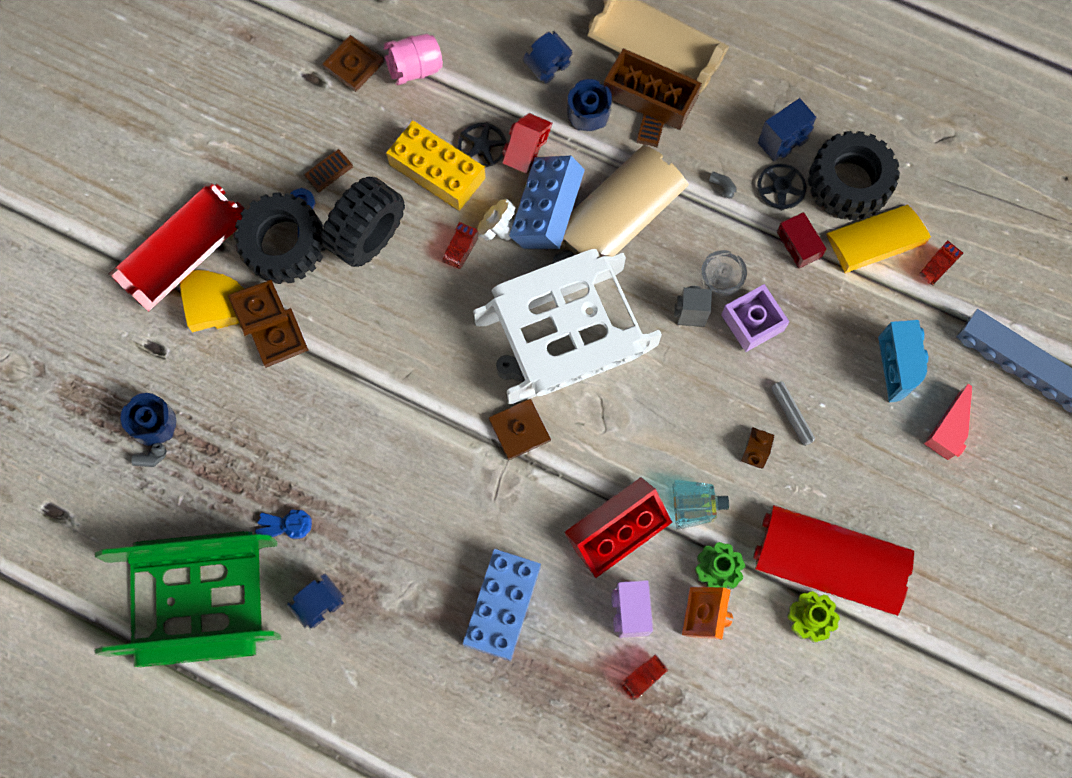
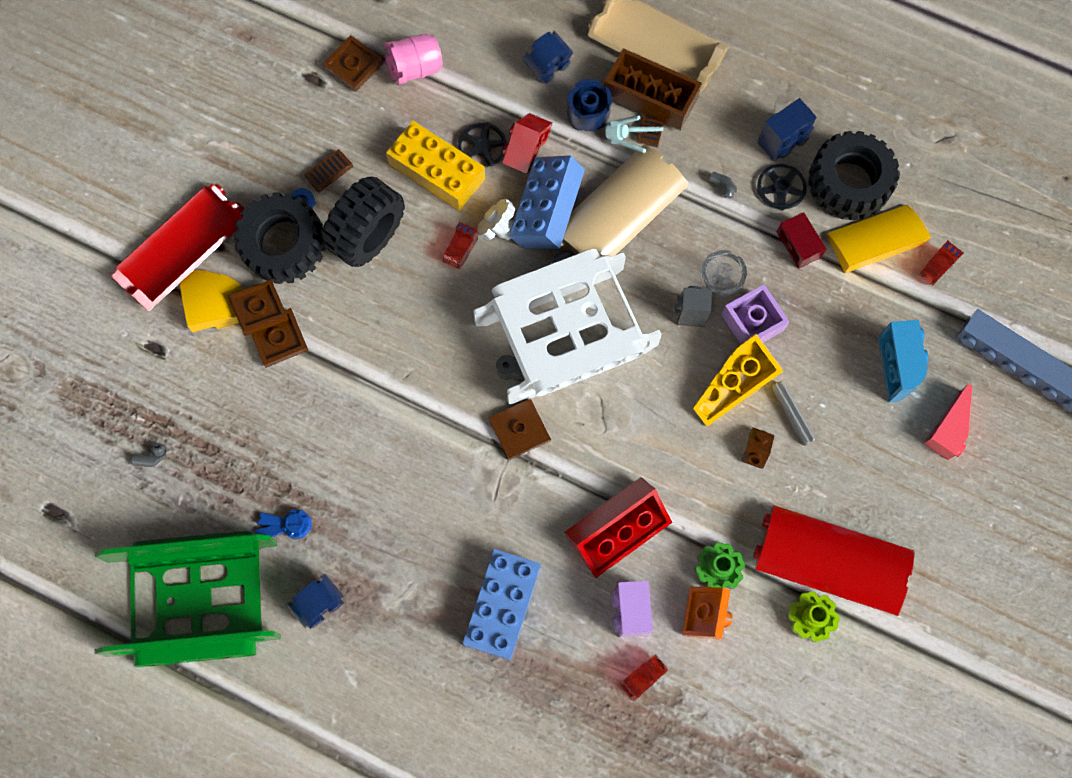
dark blue brick [120,393,176,446] -> none
clear light blue torso [672,480,729,530] -> none
none -> light aqua plant [606,116,663,153]
none -> yellow wedge [693,333,783,426]

